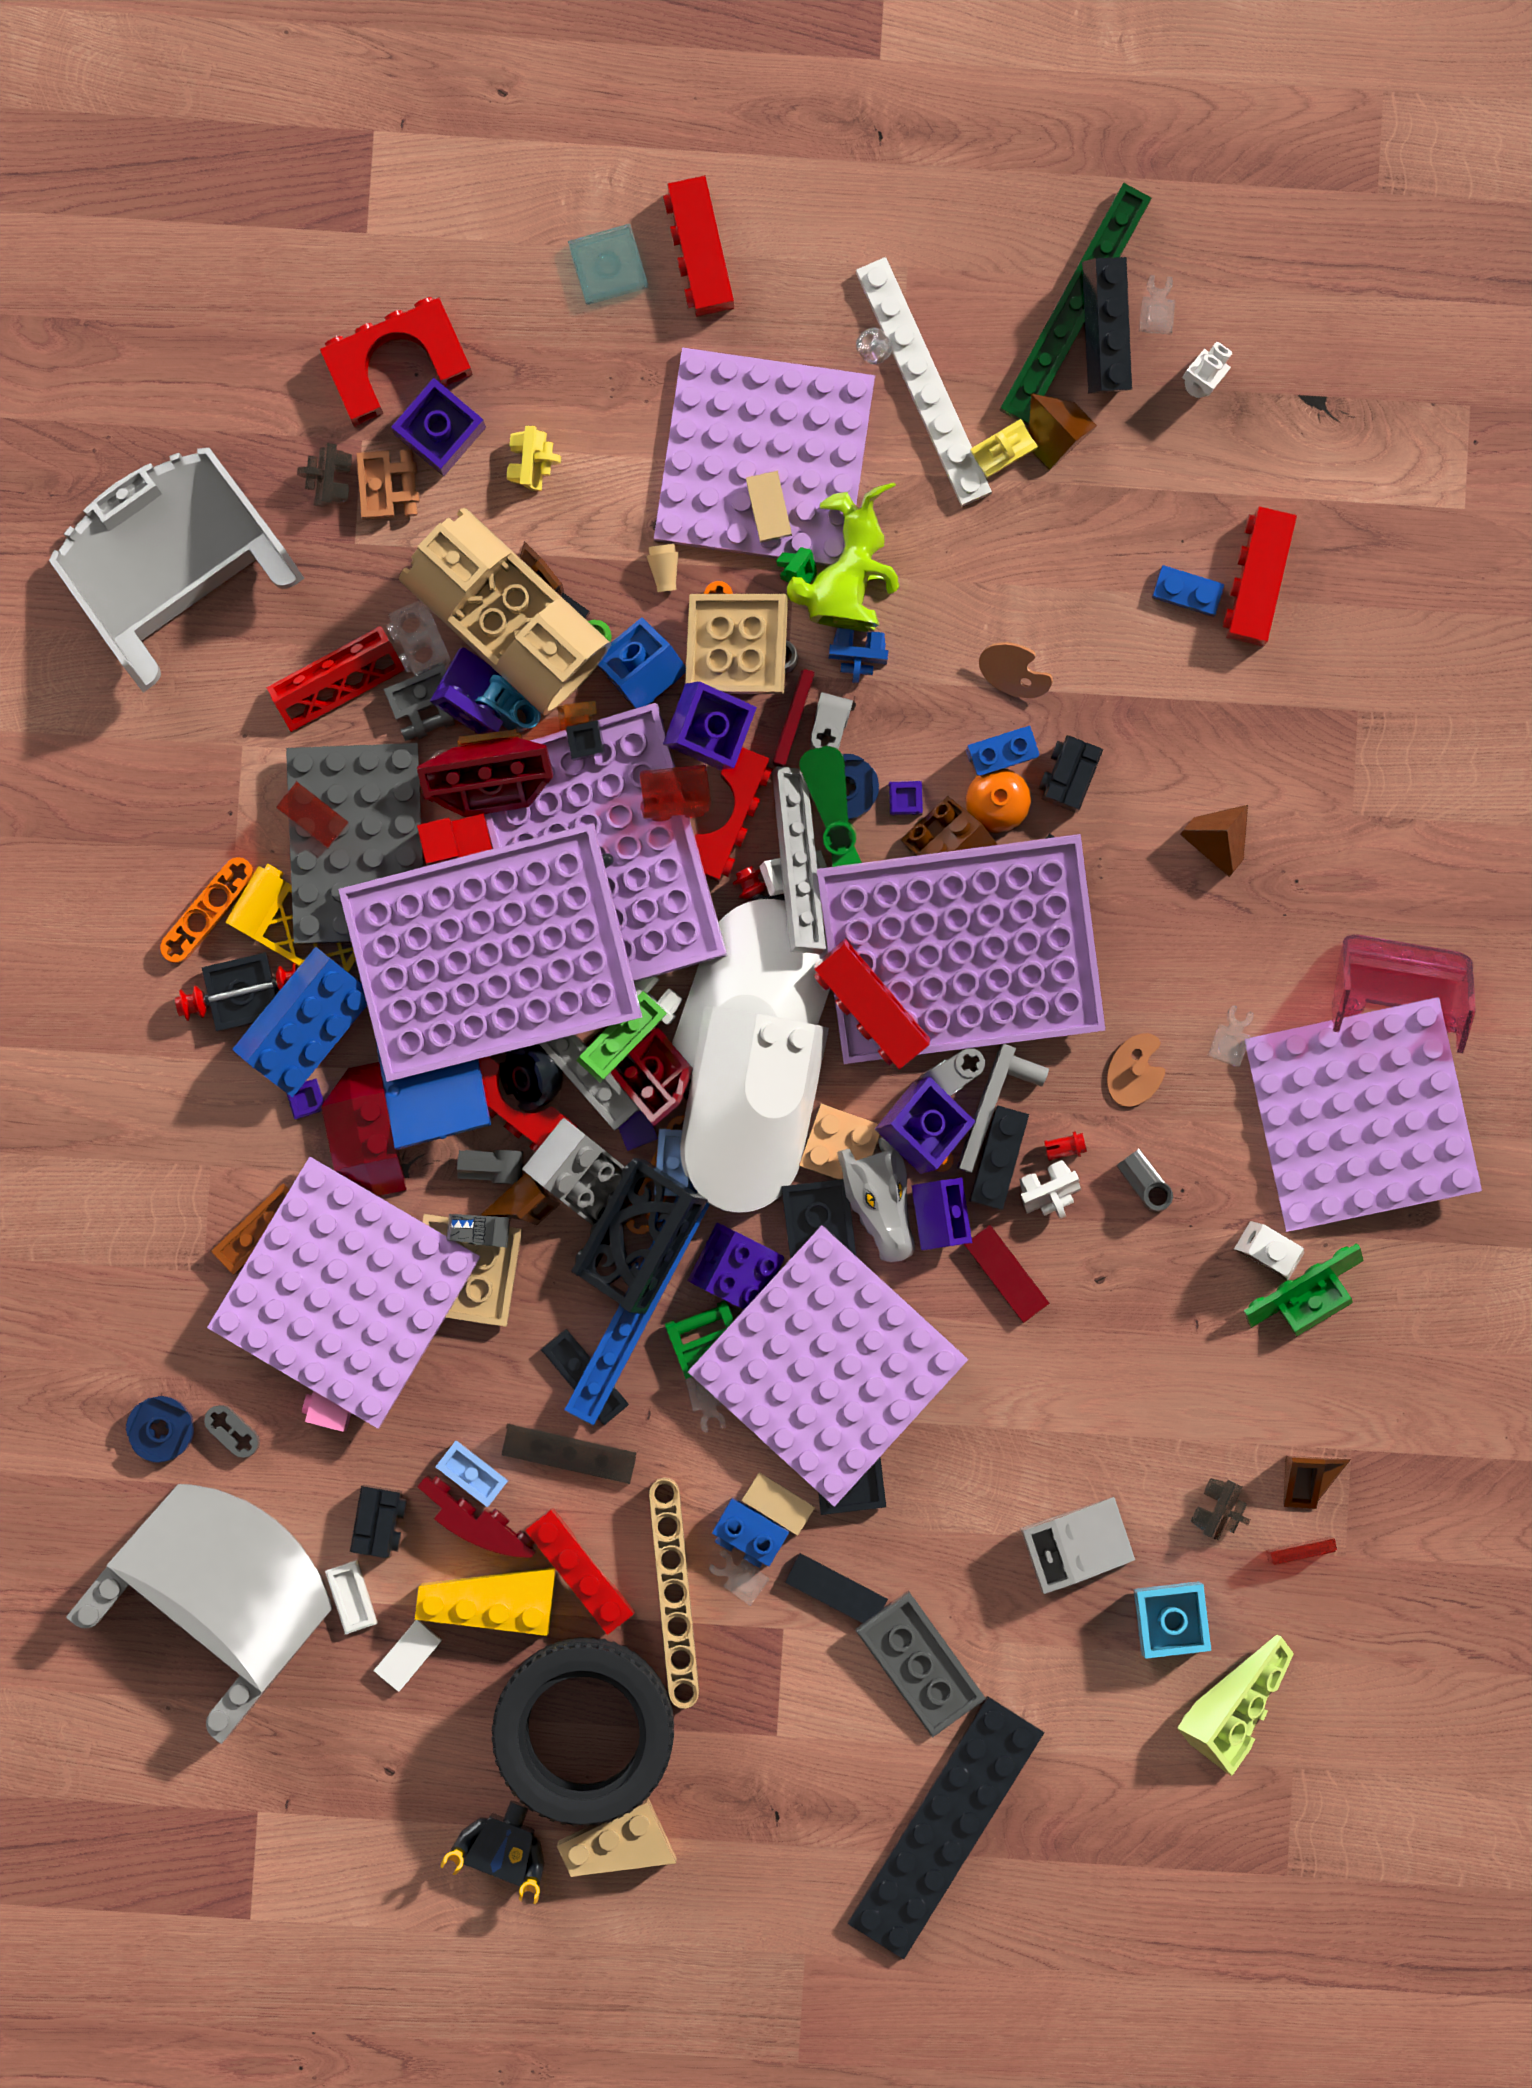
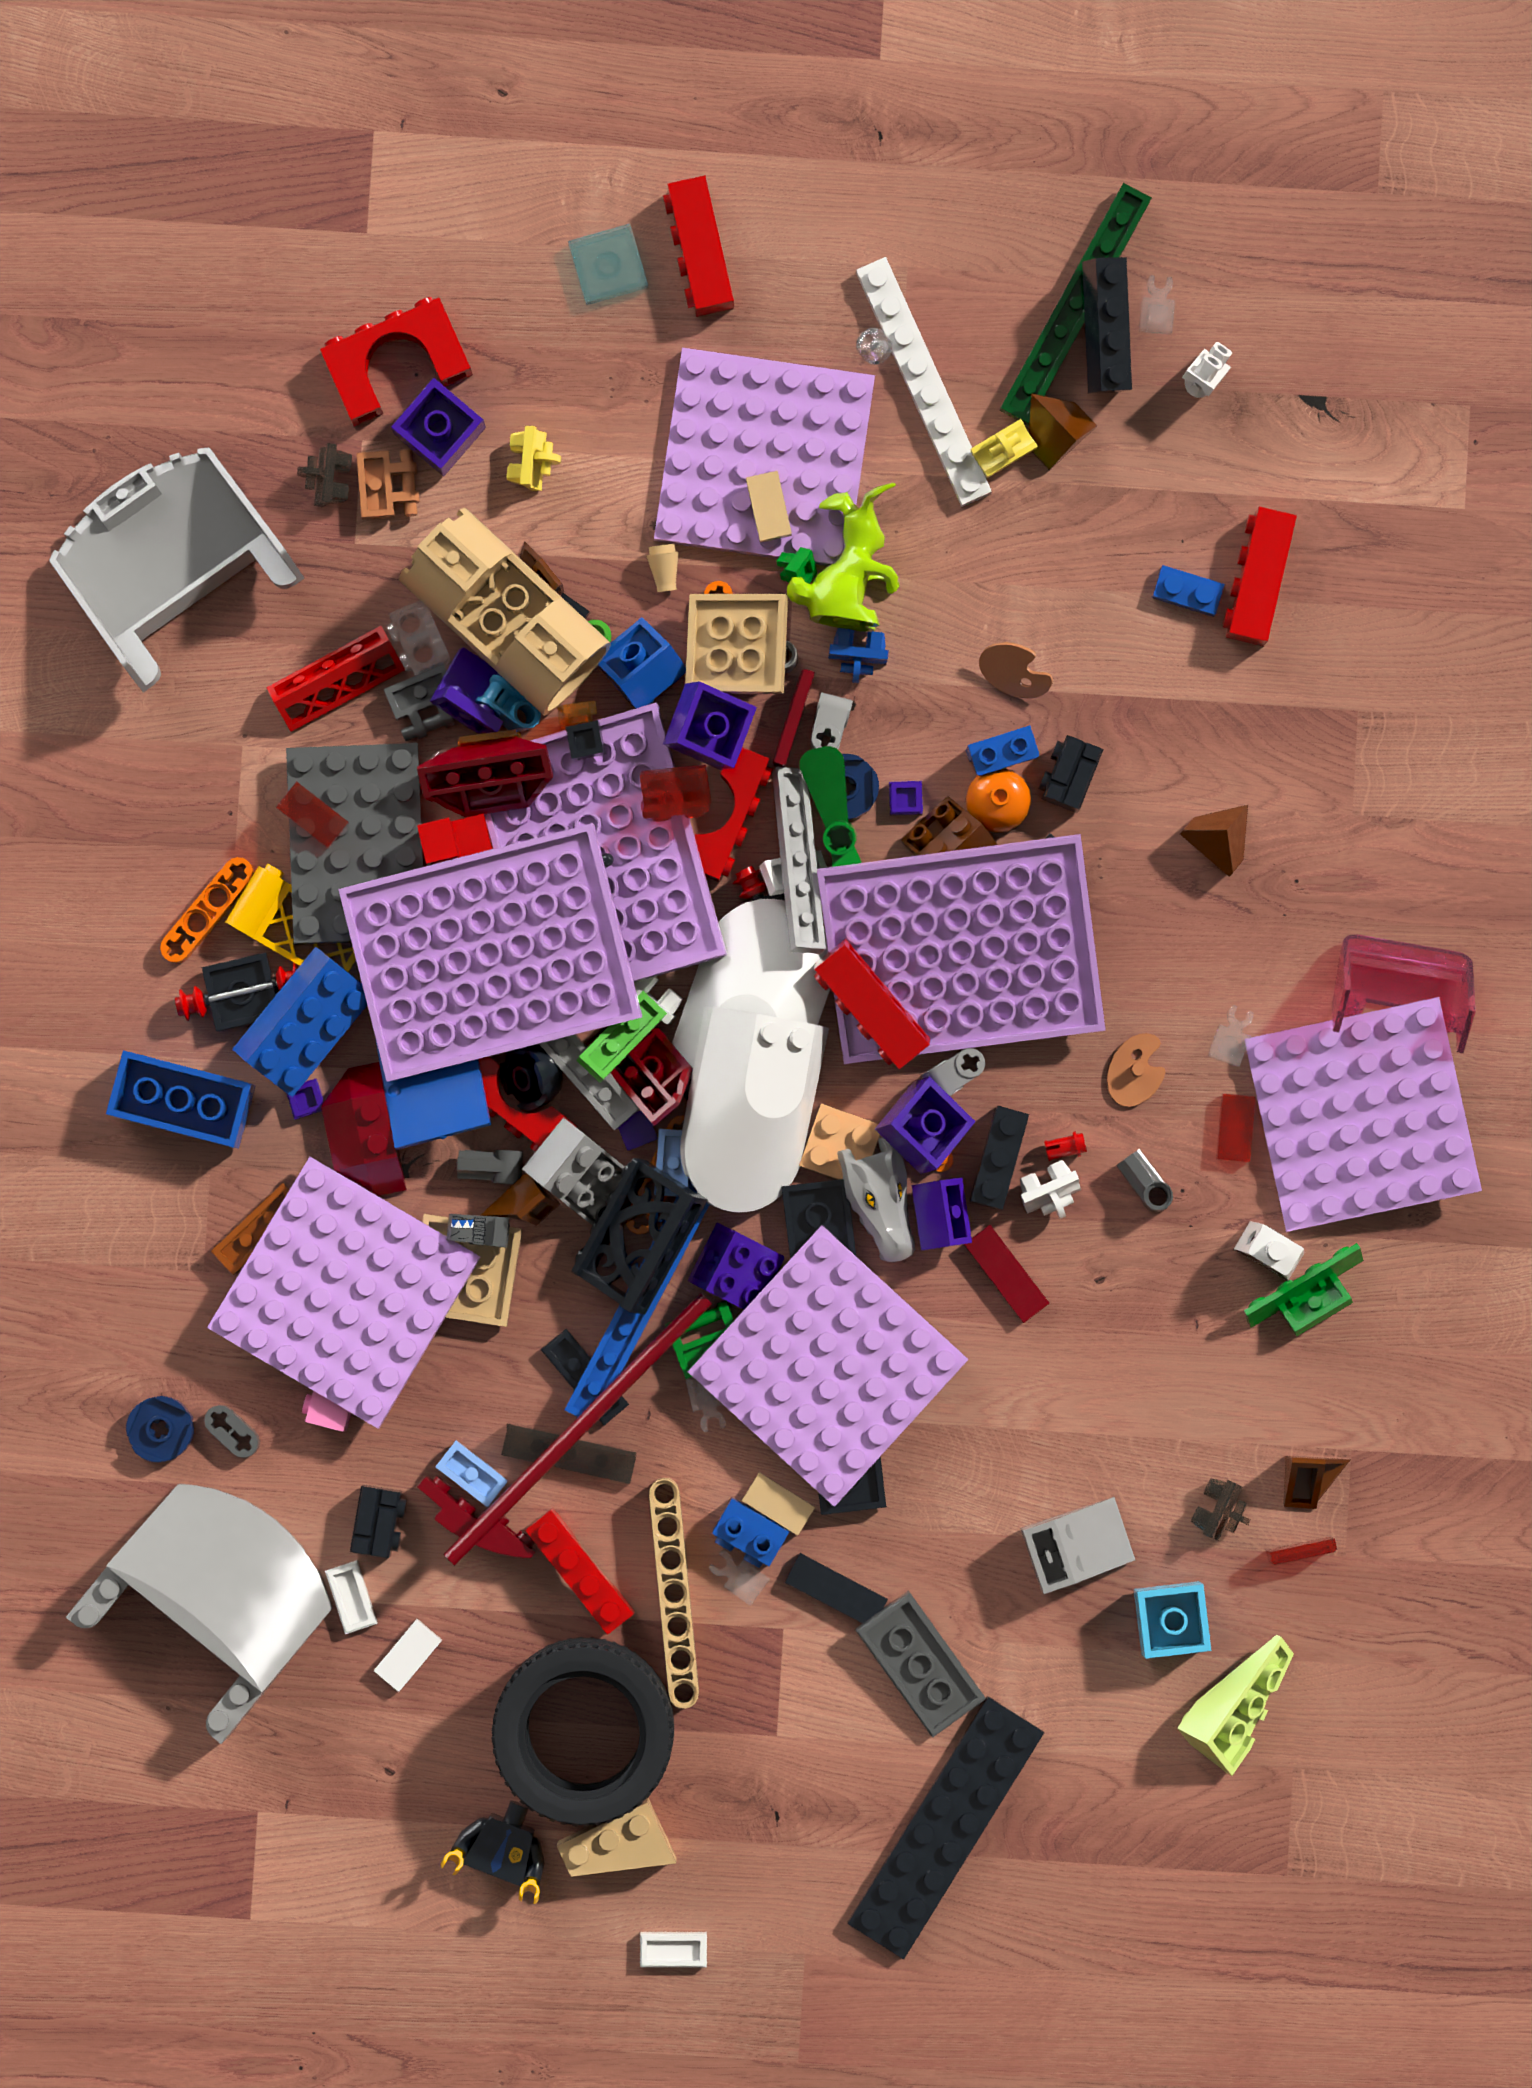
yellow wedge [414,1567,557,1636] -> none
light grey piece [956,1044,1049,1173] -> none
none -> blue brick [106,1050,256,1149]
none -> dark red piece [443,1293,712,1566]
none -> white tile [640,1932,707,1967]
none -> clear red tile [1216,1094,1256,1162]

